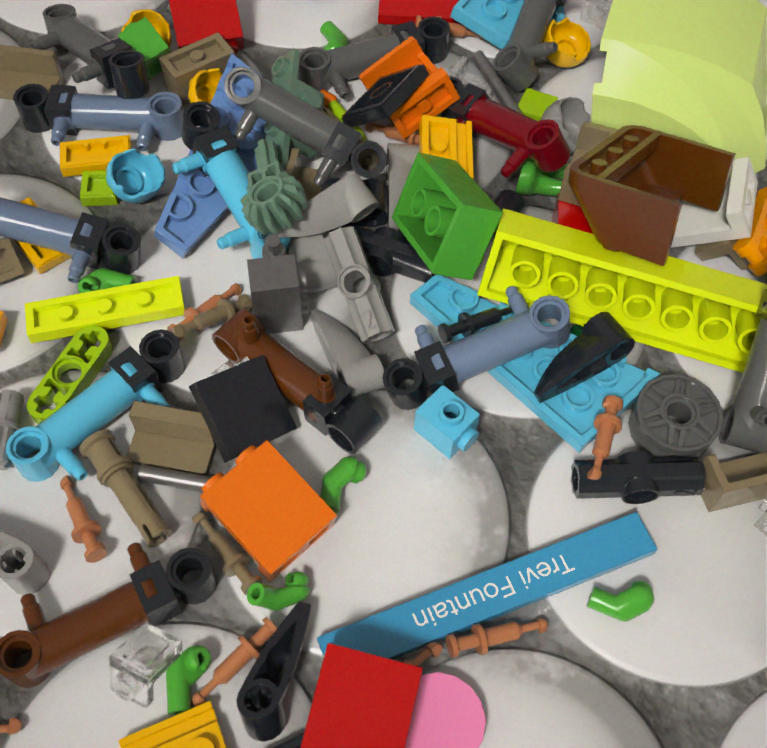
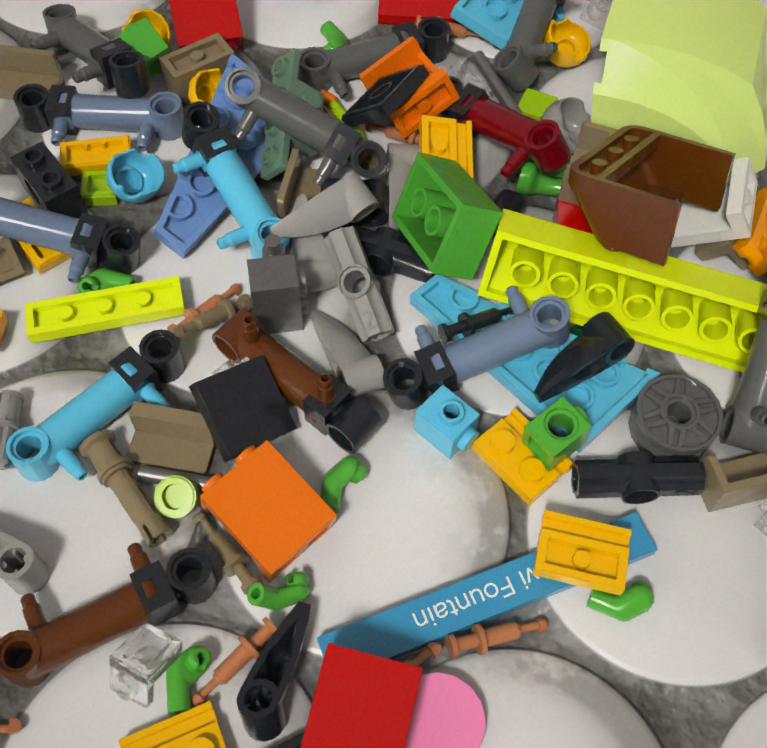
lime beam [27,325,113,425] -> none
nougat piece [60,475,107,563] -> none
sand green gear [240,138,309,236] -> none
nougat piece [587,395,623,480] -> none
none -> black brick [10,141,88,219]
none -> tile [154,475,200,518]
none -> yellow plate [472,408,573,506]
none -> bright green brick [522,396,592,472]
none -> yellow plate [532,510,632,596]

